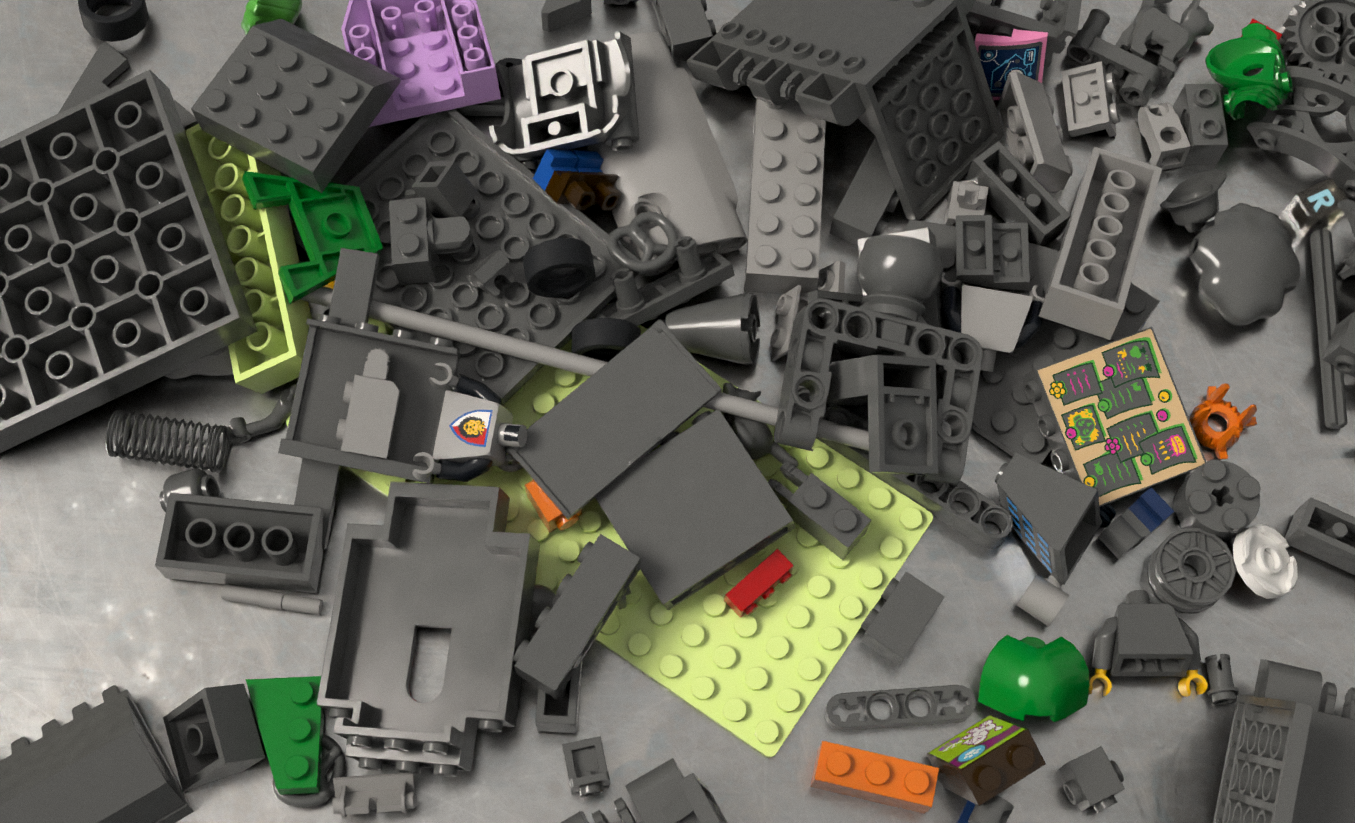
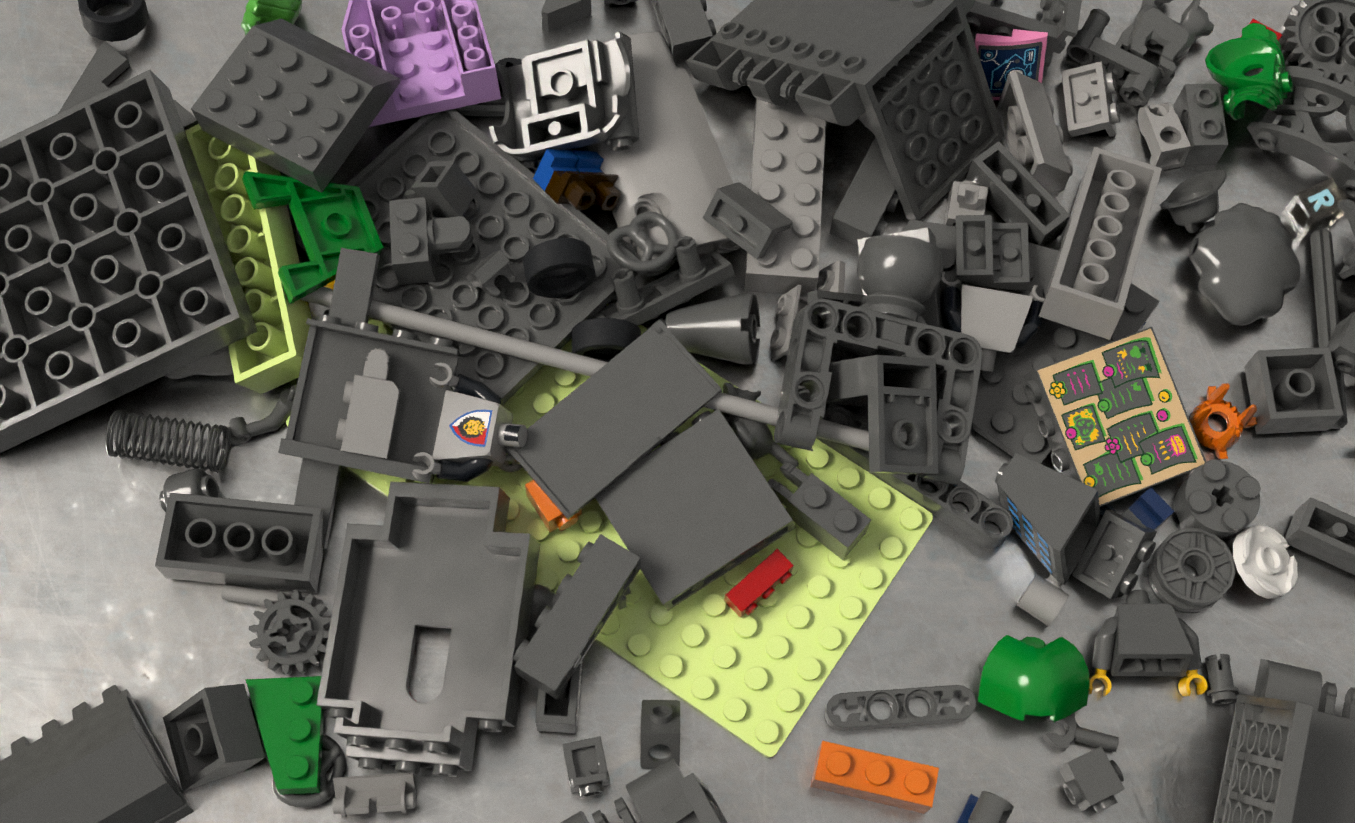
dark grey brick [861,572,945,667] -> none
dark brown brick [927,714,1046,806] -> none
none -> dark grey gear [249,590,331,675]
none -> dark grey bracket [640,700,680,768]
none -> dark grey panel [703,182,793,259]
none -> dark grey bar [1043,713,1119,752]
none -> dark grey bracket [1072,510,1157,599]
none -> dark grey brick [1244,347,1343,434]

